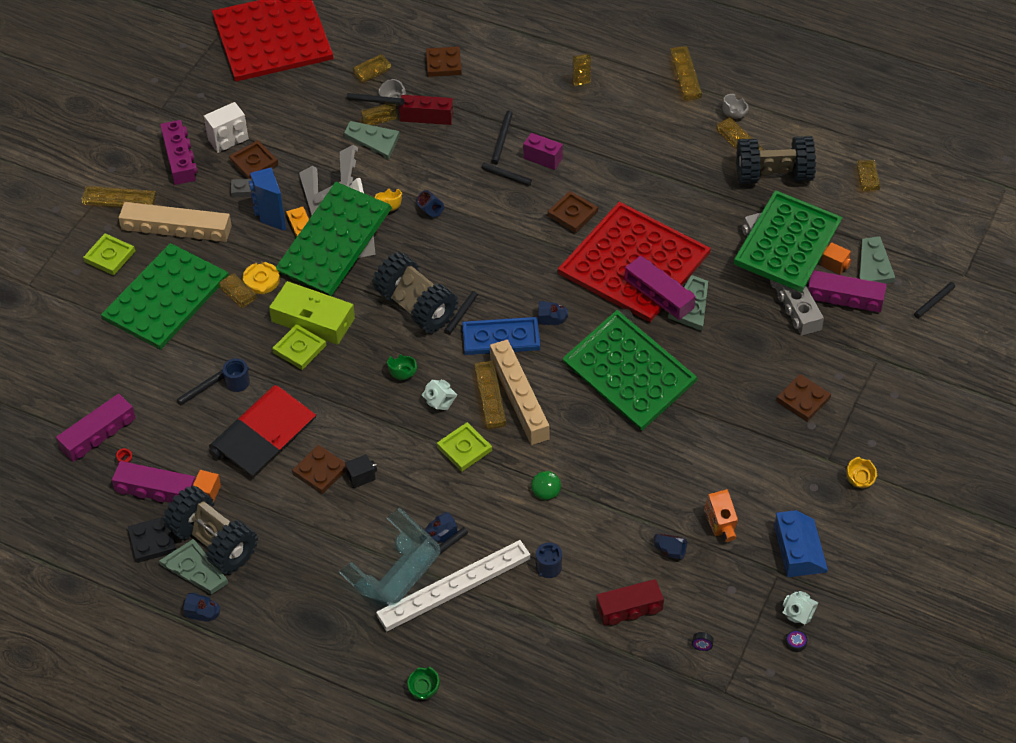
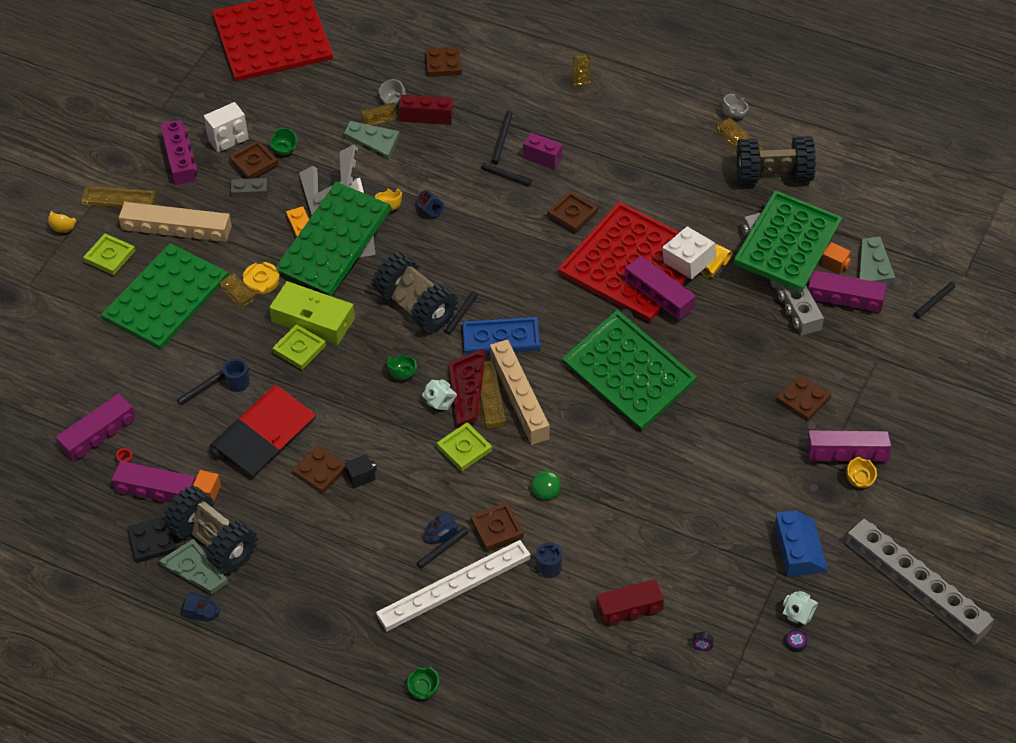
blue slope [248,168,286,230] -> none
clear light blue windscreen [339,507,440,605] -> none
black bar [347,93,405,105] -> none
clear yellow plate [353,54,391,82] -> none
dark blue rock [539,301,568,325] -> none
dark blue rock [653,533,687,559] -> none
sand green wing [668,275,708,331] -> none
clear yellow plate [670,46,702,100] -> none
orange torso [704,489,738,542] -> none
clear yellow plate [856,160,880,191] -> none
none -> yellow hair [48,211,76,233]
none -> green hair [270,128,297,156]
none -> dark red wing [449,349,486,427]
none -> reddish brown plate [471,502,524,551]
none -> white brick [662,227,716,279]
none -> yellow piece [701,243,732,278]
none -> magenta brick [807,430,891,462]
none -> light grey brick [846,519,994,645]

